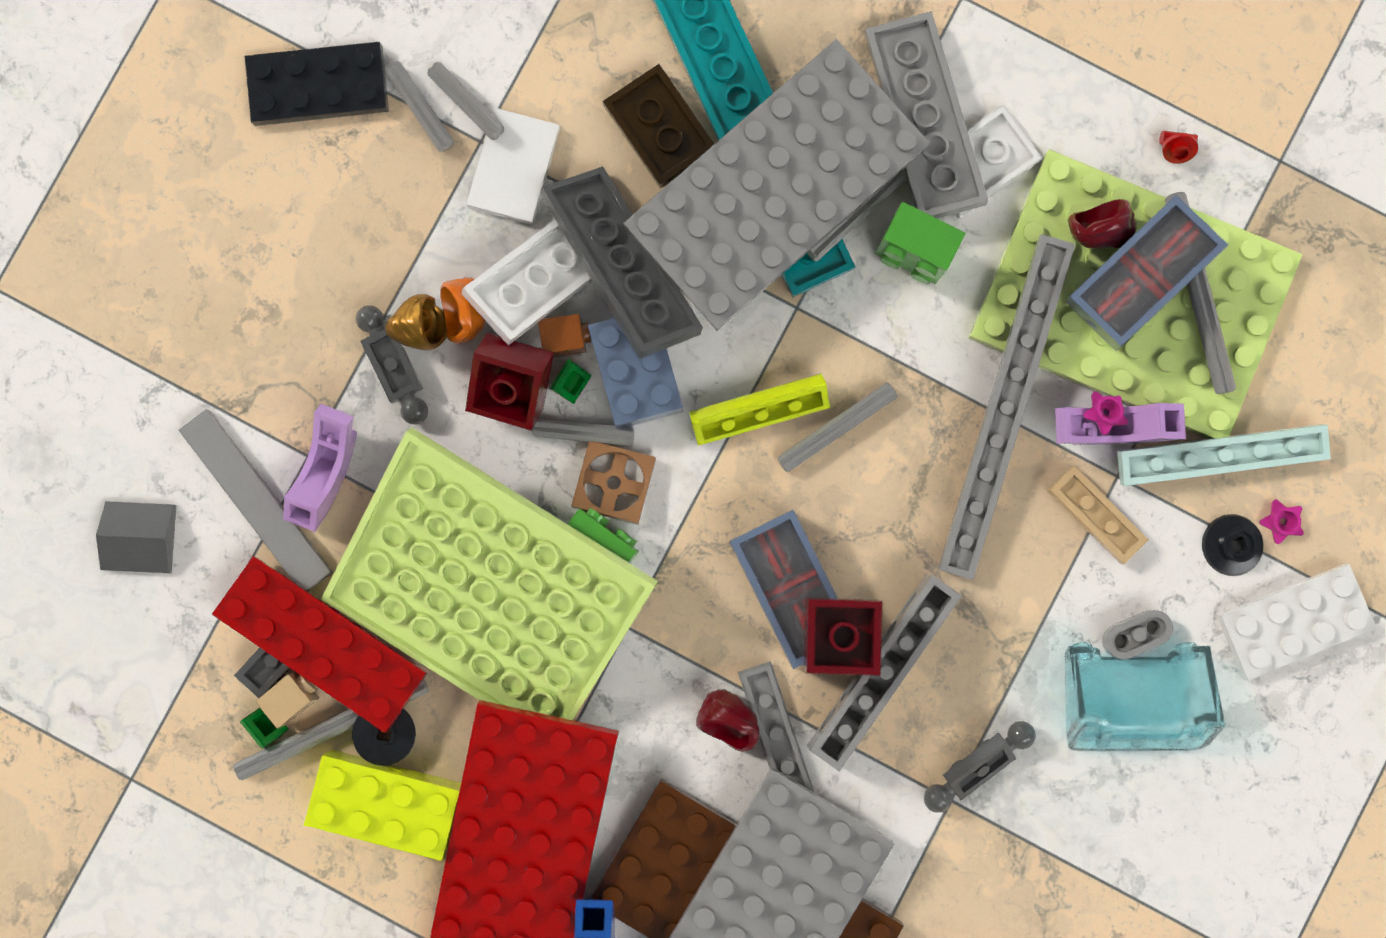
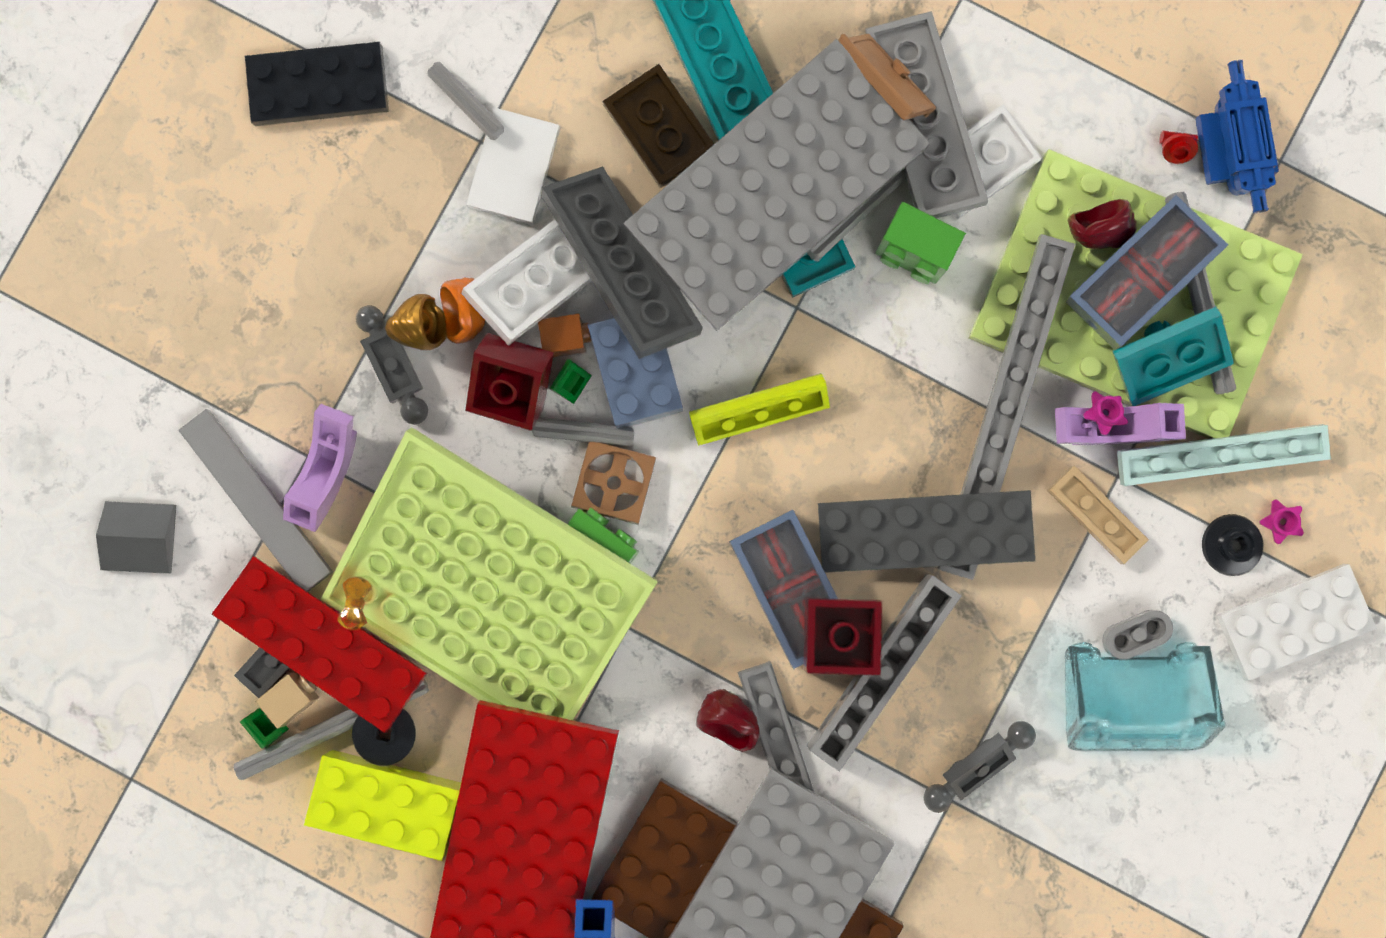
light grey axle [385,61,454,152] -> none
light grey axle [777,383,897,472] -> none
none -> clear orange piece [338,576,372,630]
none -> dark grey plate [818,490,1035,572]
none -> medium nougat door [838,34,936,120]
none -> teal plate [1112,306,1234,406]
none -> blue piece [1195,60,1279,214]

